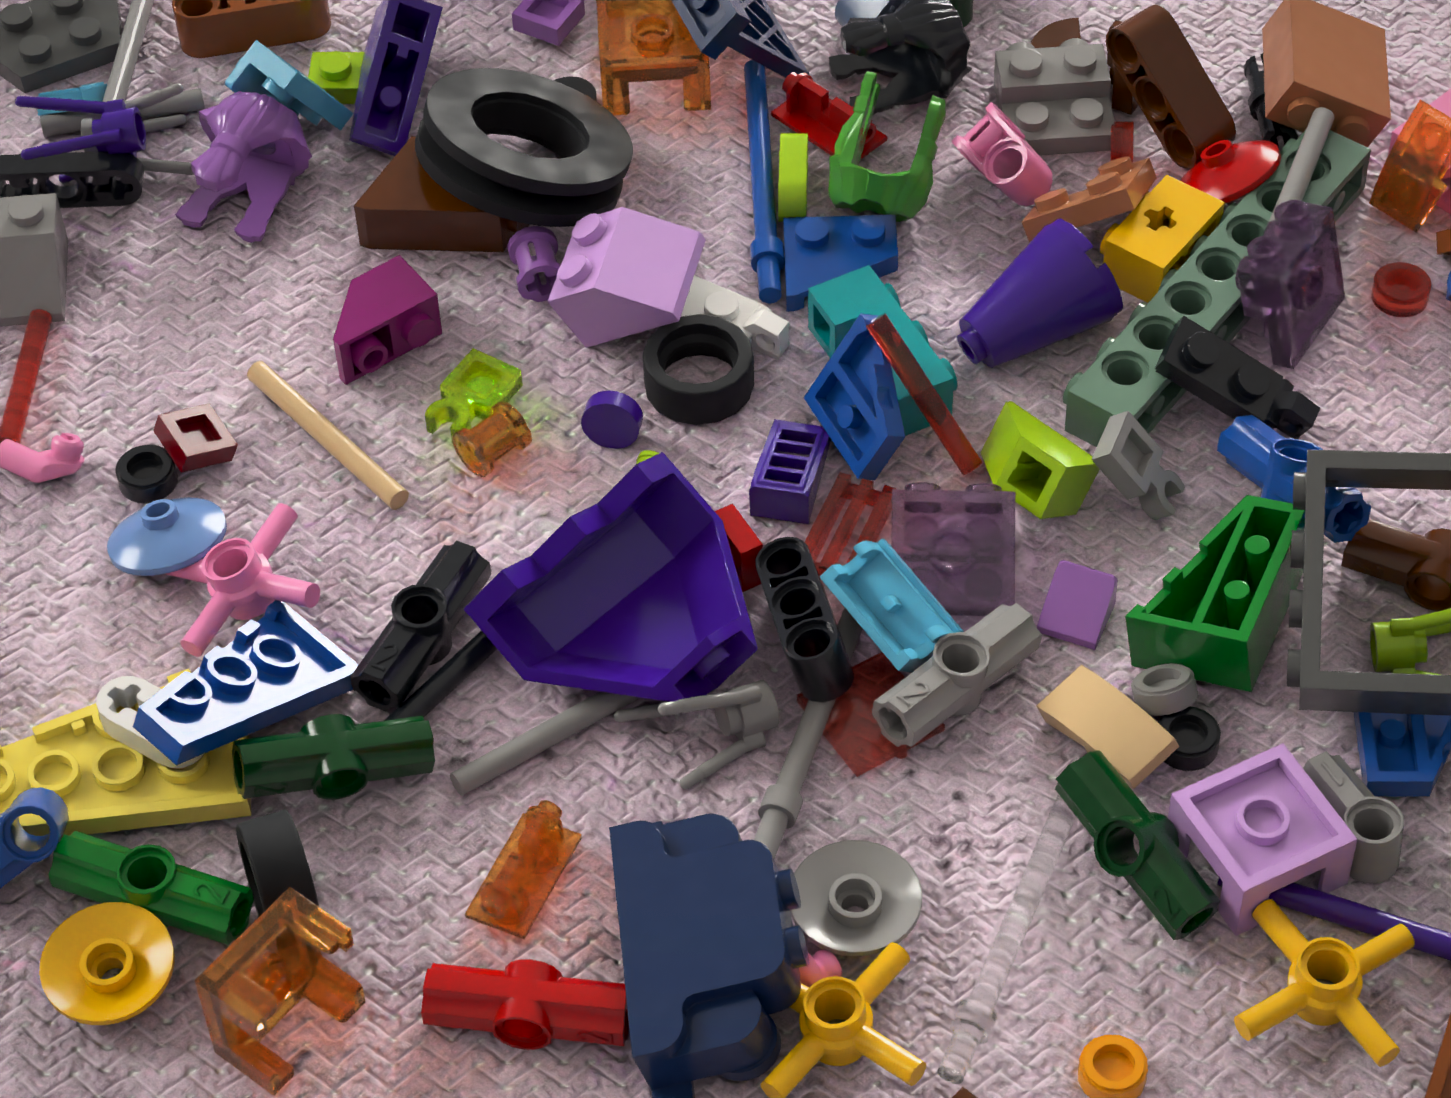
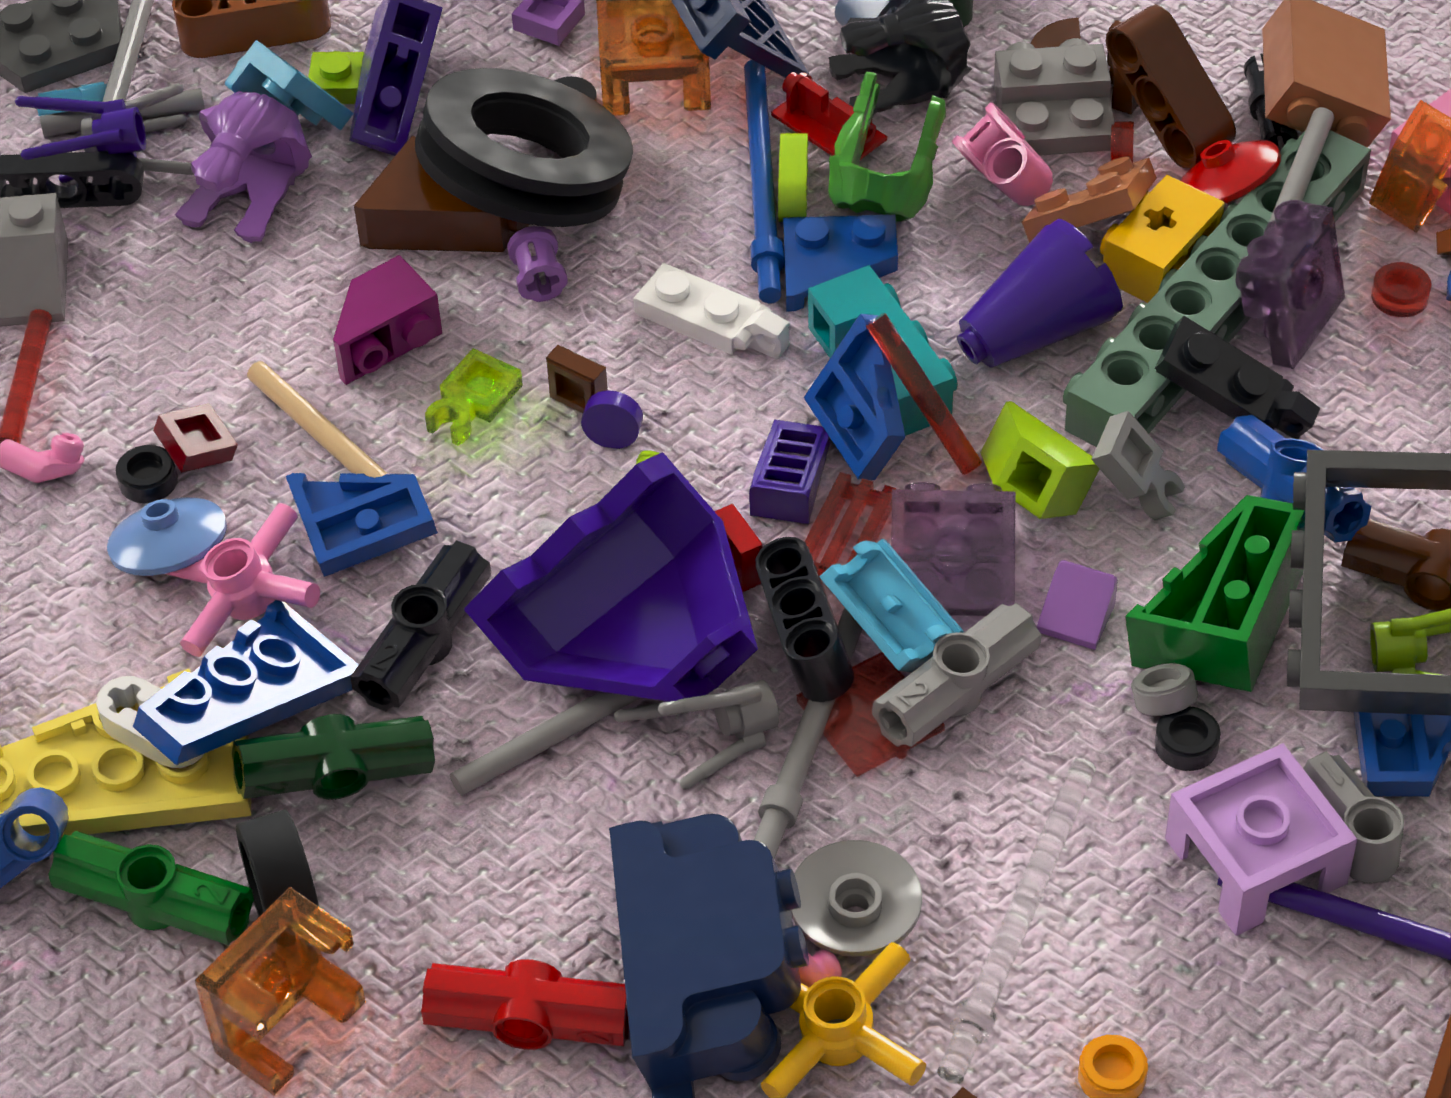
yellow dish [39,902,175,1025] -> none
black bar [384,630,497,721] -> none
clear orange bush [452,402,532,477] -> none
clear orange hinge [465,800,582,939] -> none
lavender slope [548,207,706,348] -> none
black tyre [642,314,754,425] -> none
tan slope [1036,664,1179,789] -> none
dark green piece [1055,750,1220,940] -> none
yellow bar [1234,899,1415,1067] -> none
none -> blue wing [286,473,438,577]
none -> reddish brown tile [546,345,608,413]

